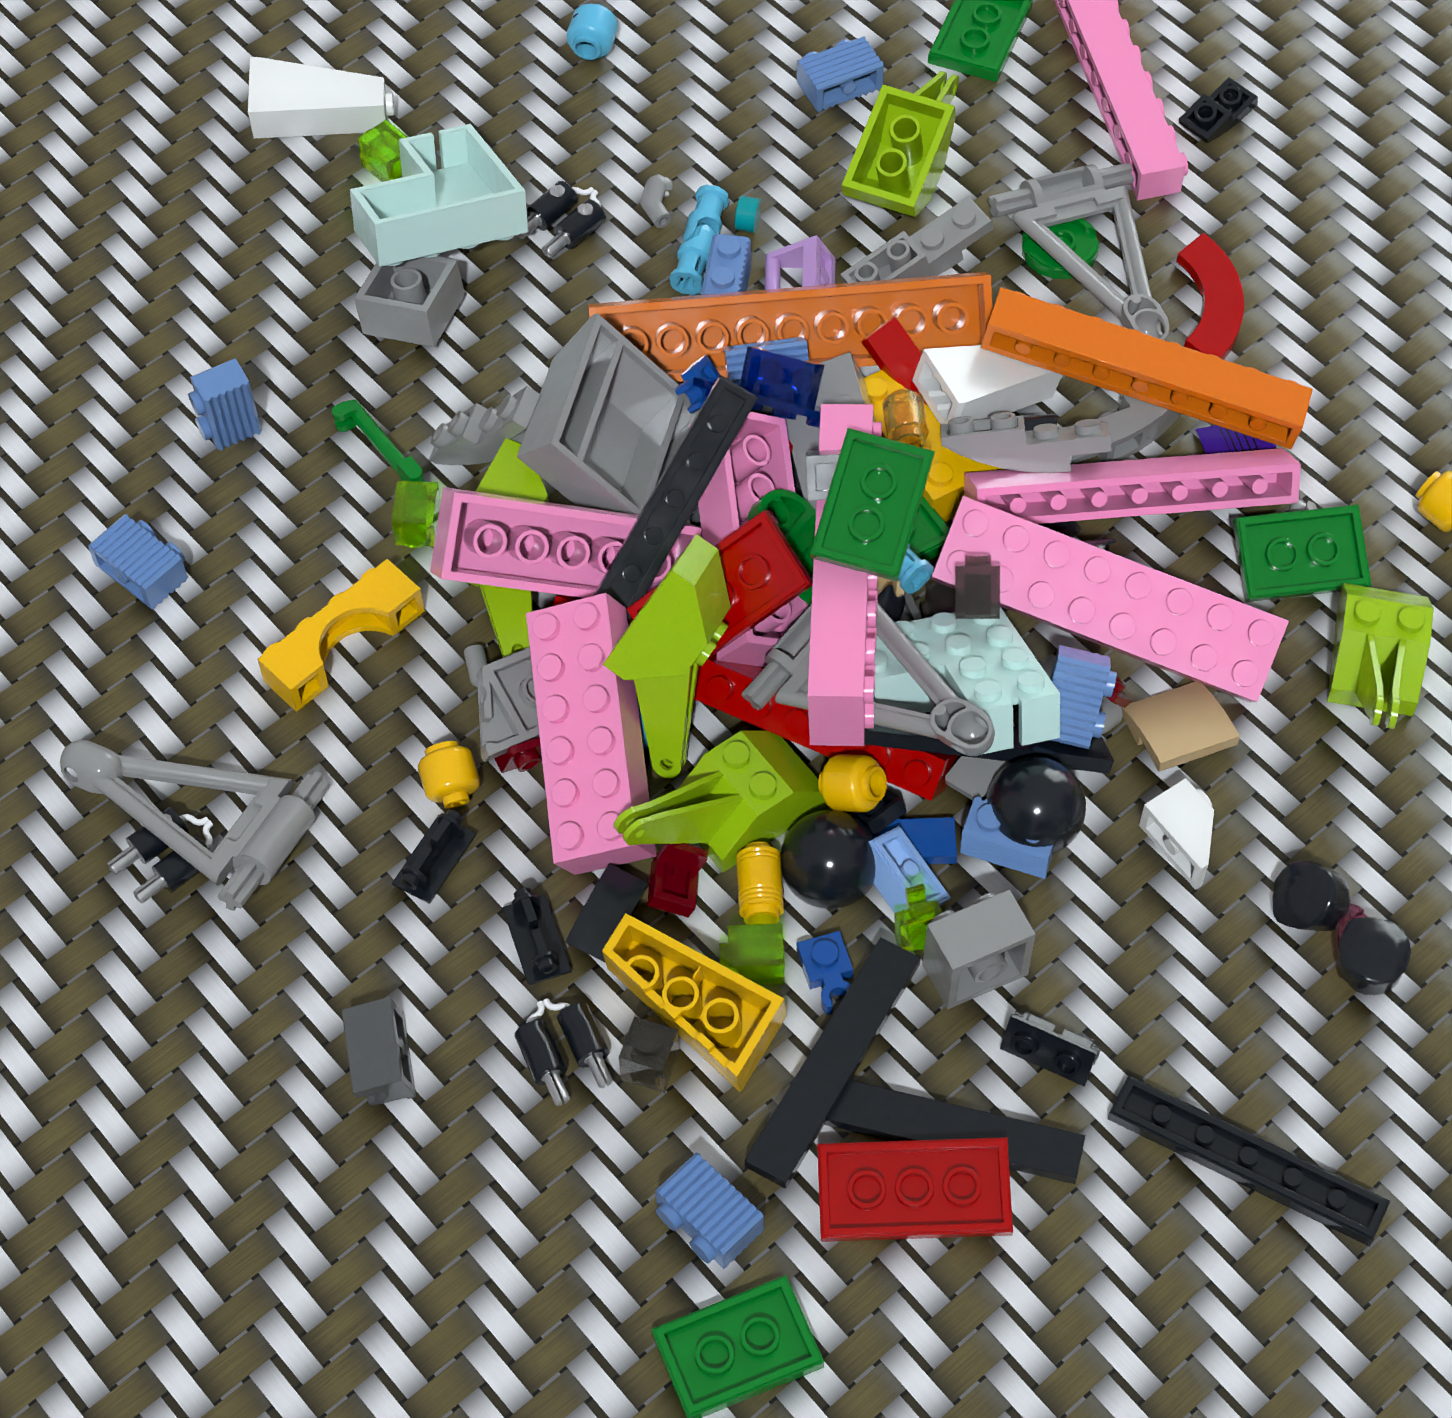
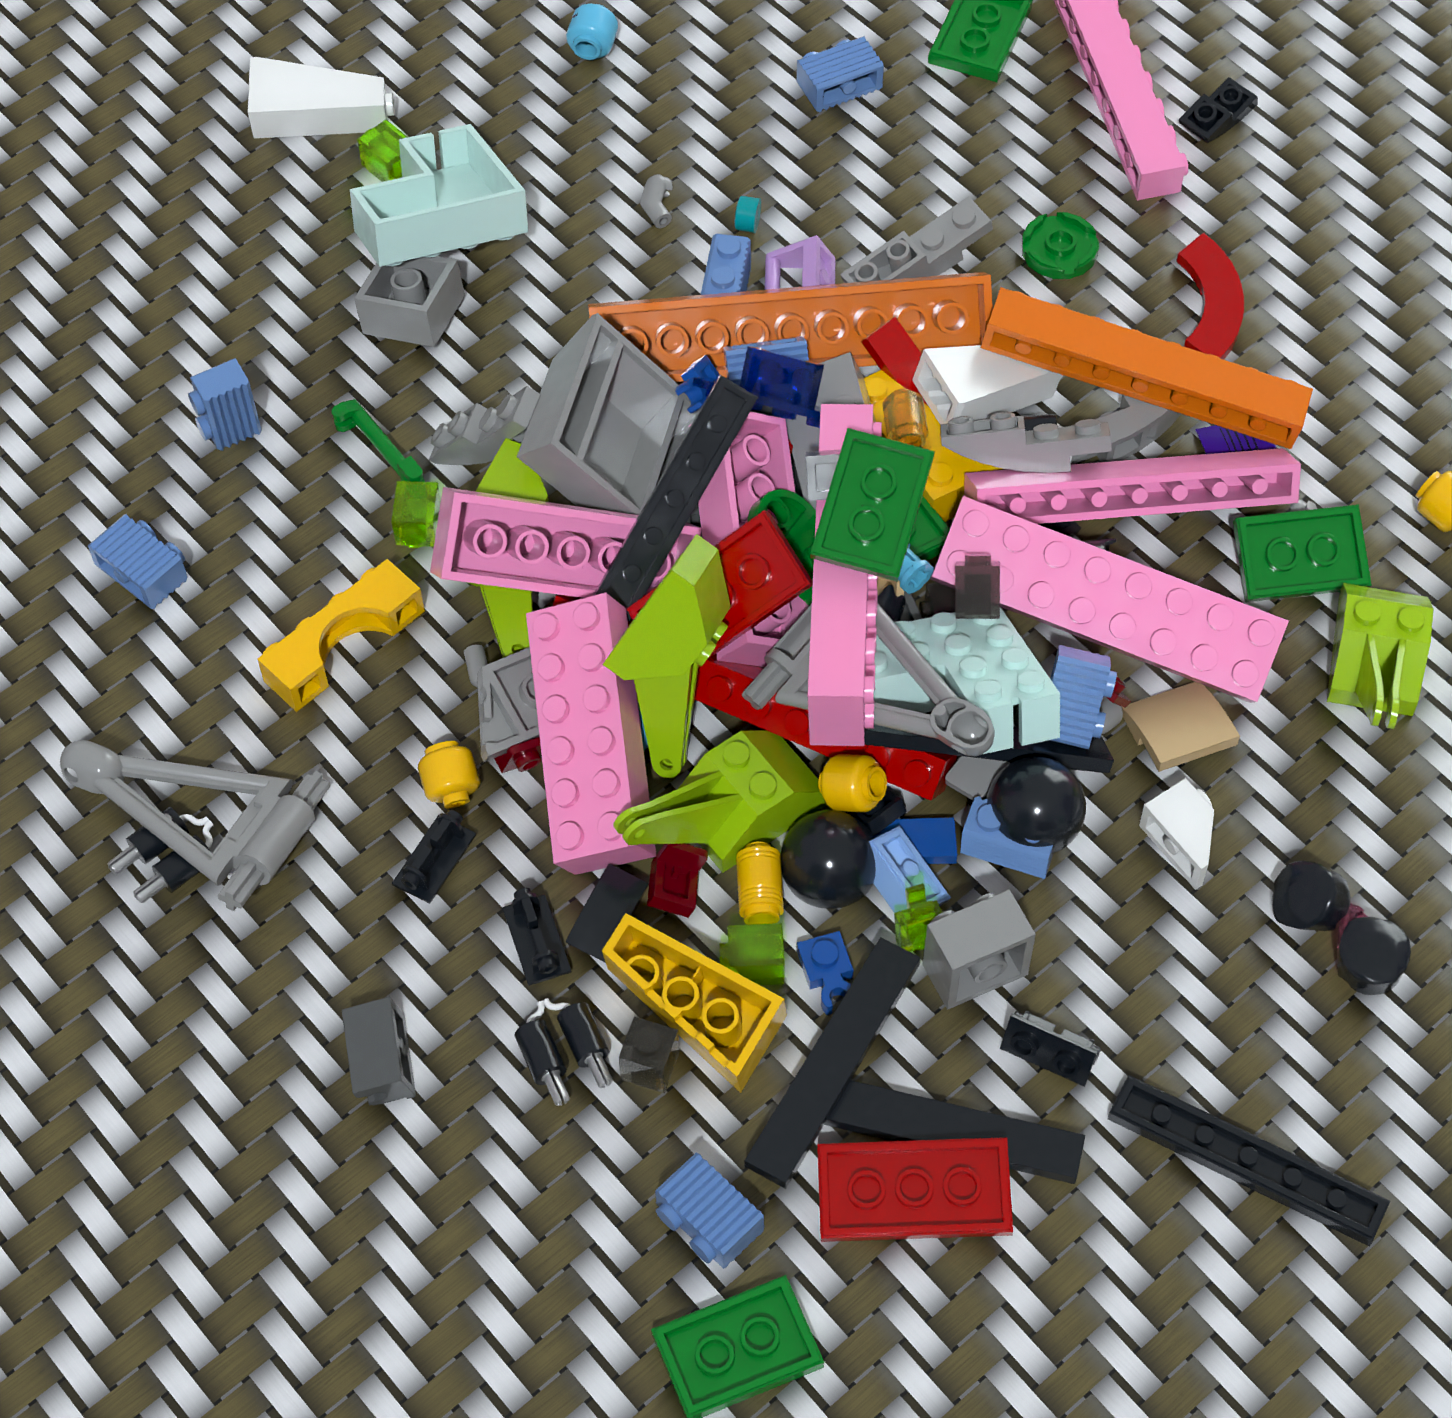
black piece [516,181,606,258] -> none
medium azure piece [669,185,729,295] -> none
lime slope [841,71,959,217] -> none
light grey piece [988,163,1170,340] -> none

